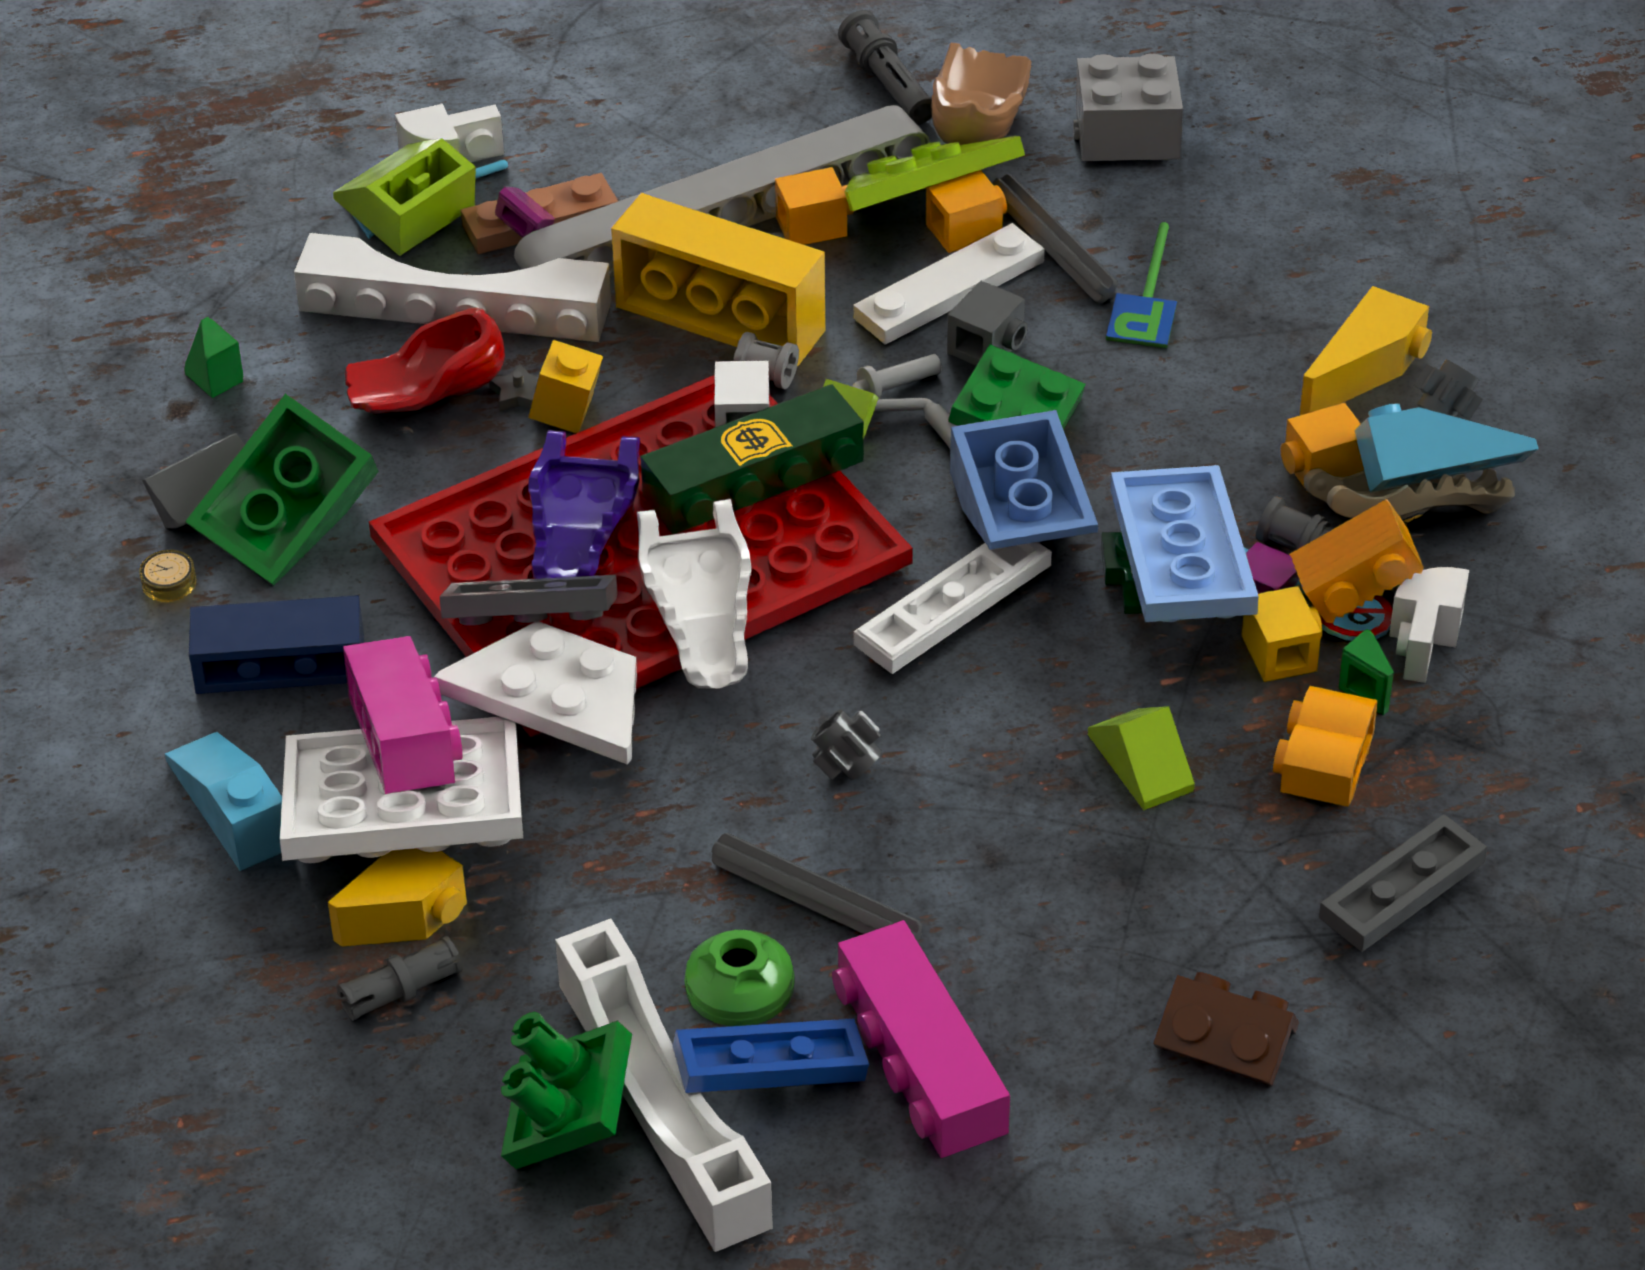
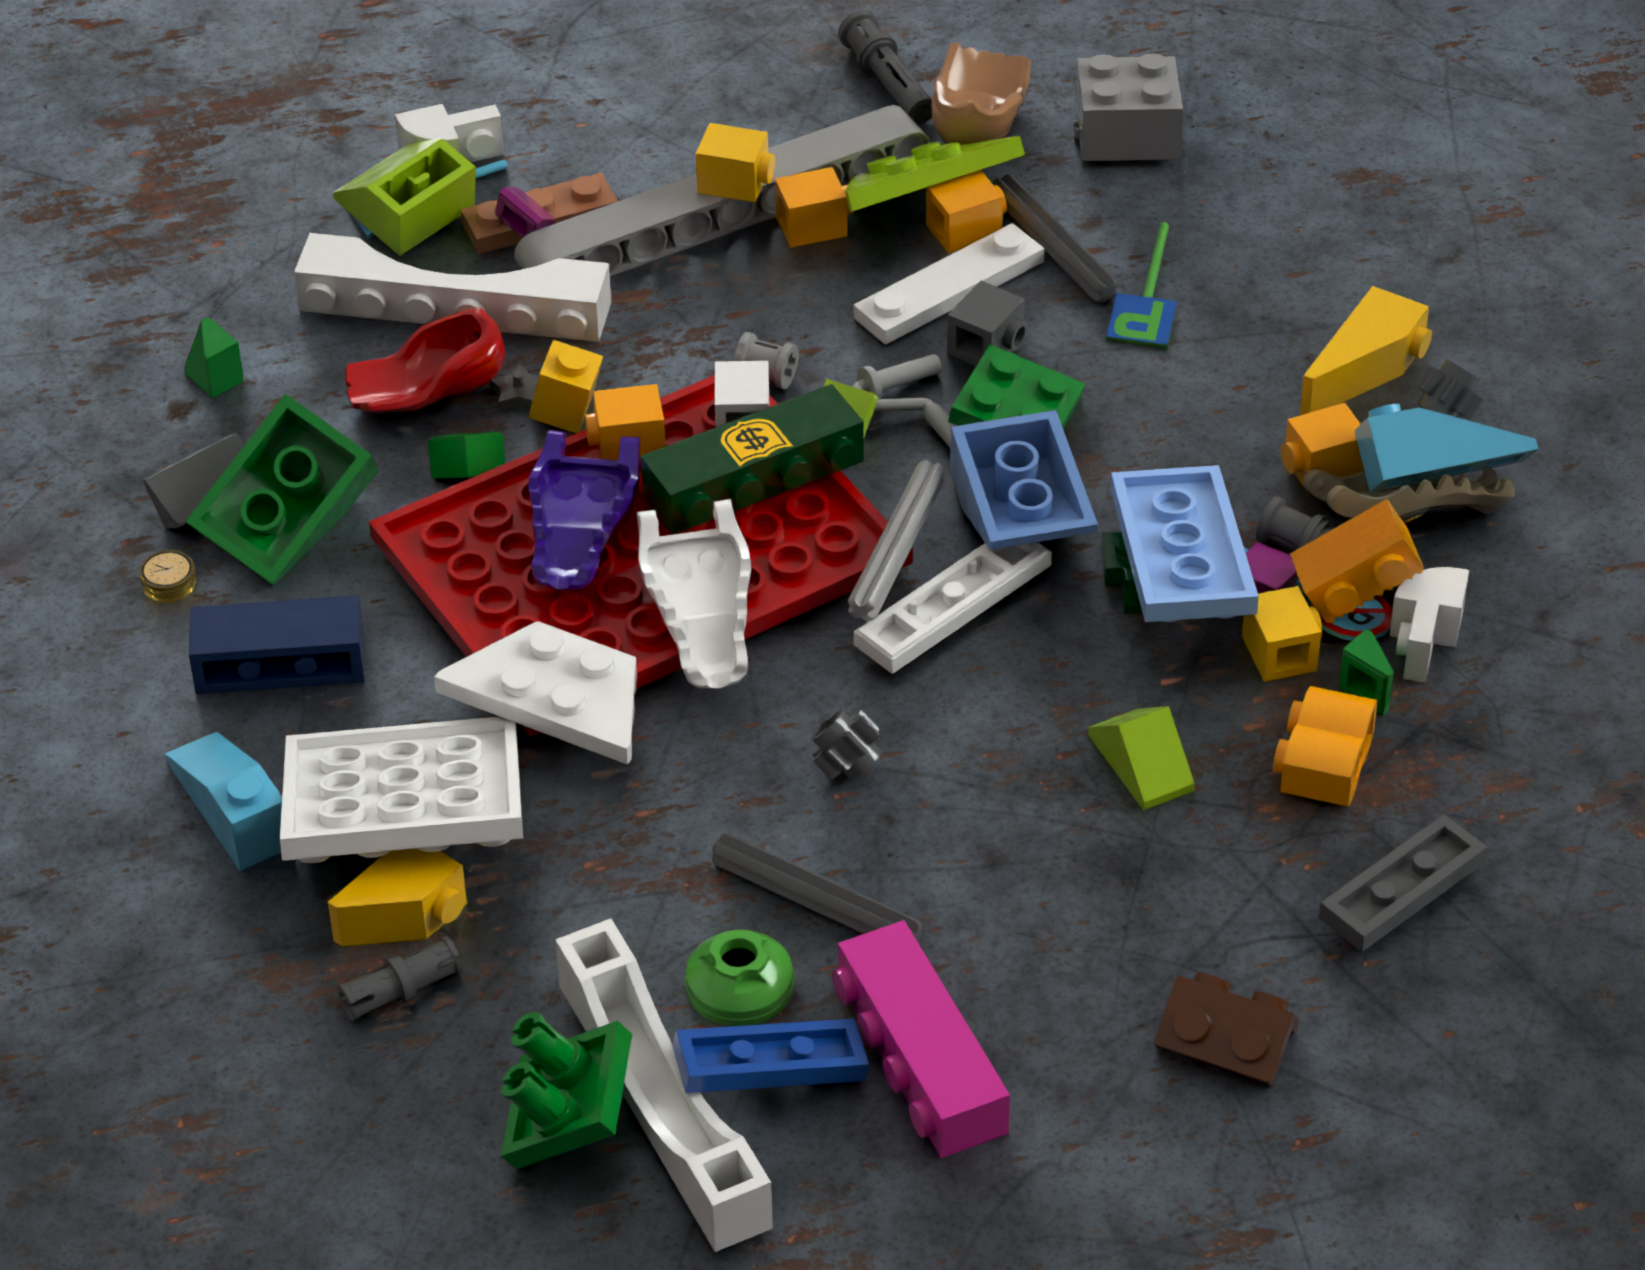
dark pink brick [343,636,463,794] -> none
dark grey plate [439,575,618,625] -> none
yellow brick [611,193,826,367] -> none
none -> green slope [428,432,506,479]
none -> light orange brick [585,384,665,462]
none -> yellow brick [696,123,775,202]
none -> light grey axle [848,460,945,622]

